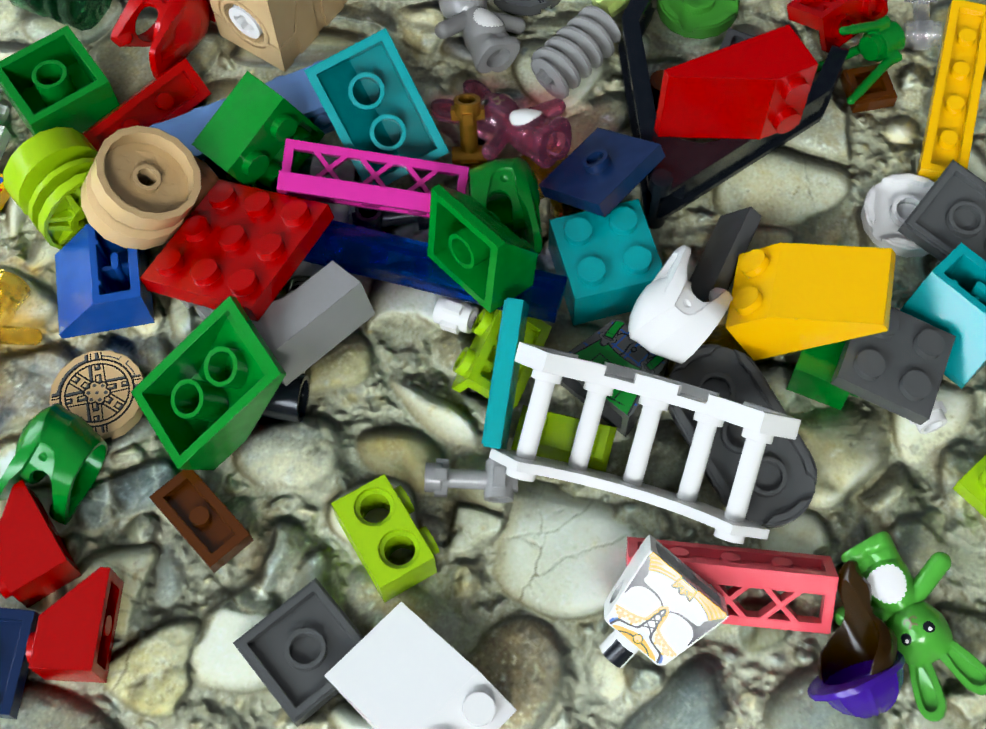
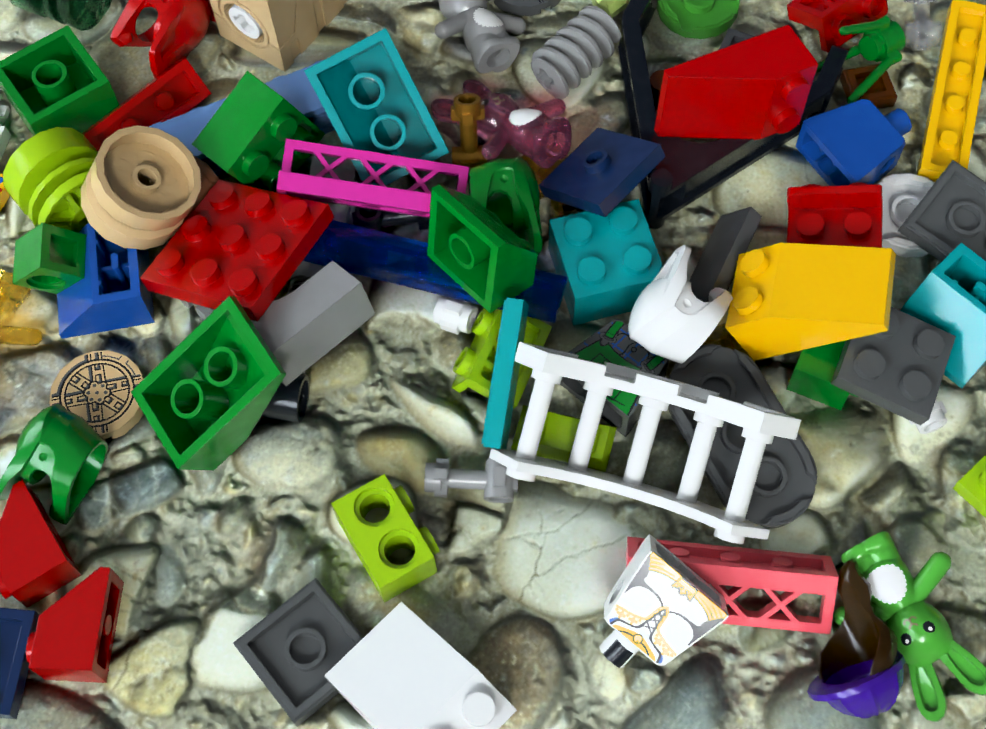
reddish brown plate [149,470,254,573] -> none
none -> green brick [13,223,86,294]
none -> red bracket [787,182,883,248]
none -> blue torso [795,99,912,186]

